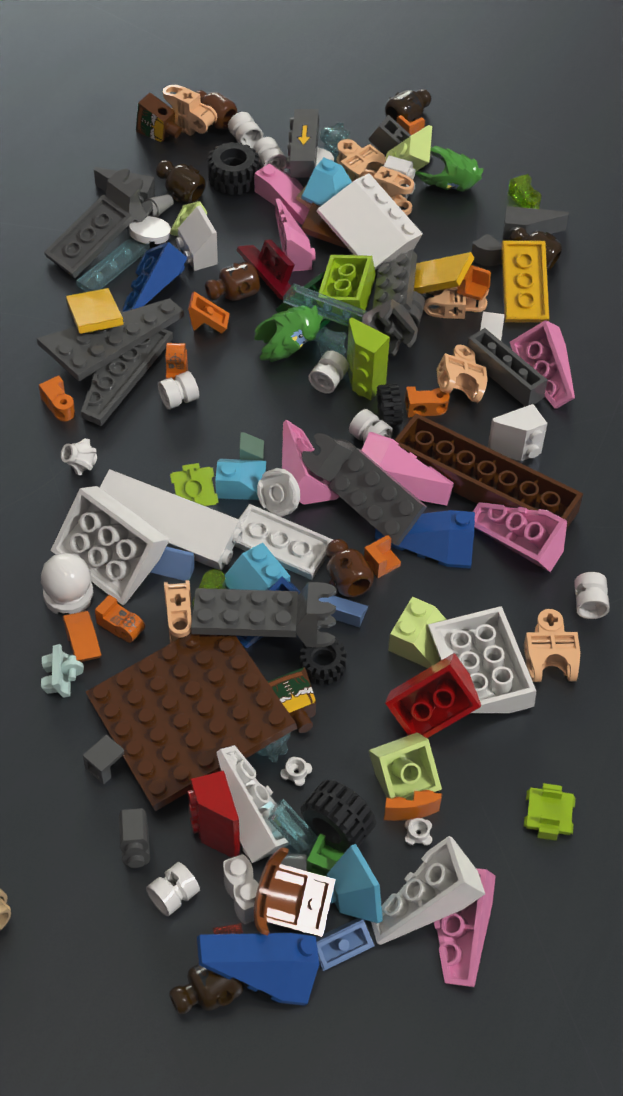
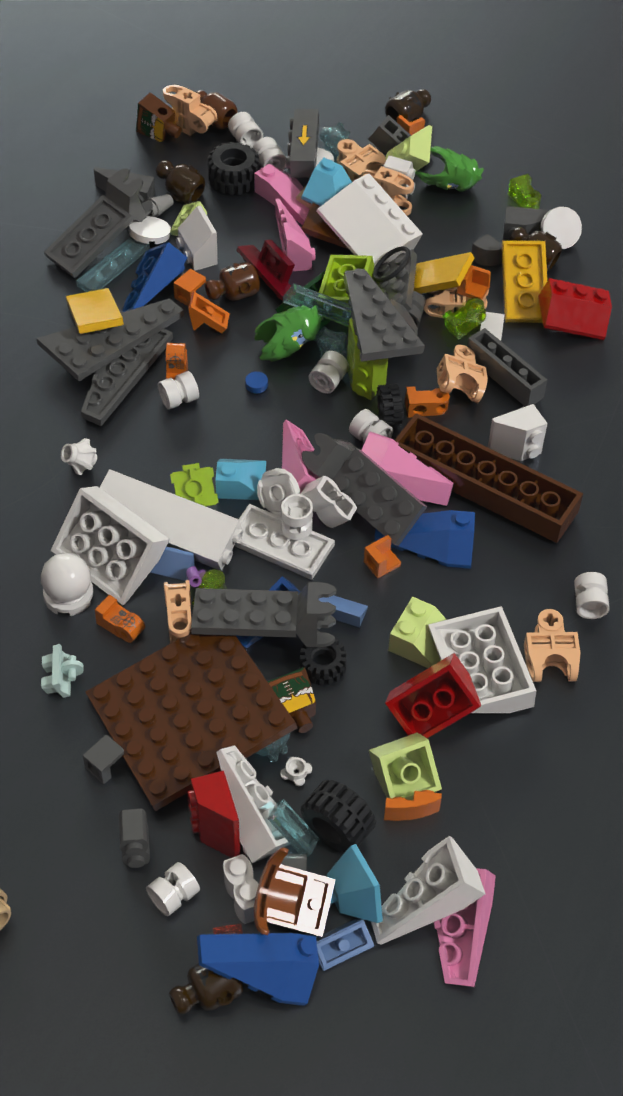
orange leg [39,375,75,421] -> none
orange slope [63,611,101,662] -> none
medium azure slope [222,543,290,590] -> none
sand green slope [240,432,264,461] -> none
bright green panel [306,834,344,877] -> none
reddish brown piece [326,539,374,598] -> none
white plate [405,818,432,846] -> none
bright pink wedge [473,502,567,572] -> none
bright pink wedge [510,320,575,409] -> none
lime piece [524,783,575,841] -> none
none -> orange panel [173,268,206,307]
none -> medium lavender arm [186,566,207,587]
none -> blue tile [245,372,268,394]
none -> white wheel [281,494,313,540]
none -> white brick [300,476,357,528]
none -> dark grey wing [343,269,425,361]
none -> black tyre [373,246,411,282]
none -> clear neon green leg [443,298,486,340]
none -> red slope [538,278,612,340]
none -> white tile [541,207,582,249]

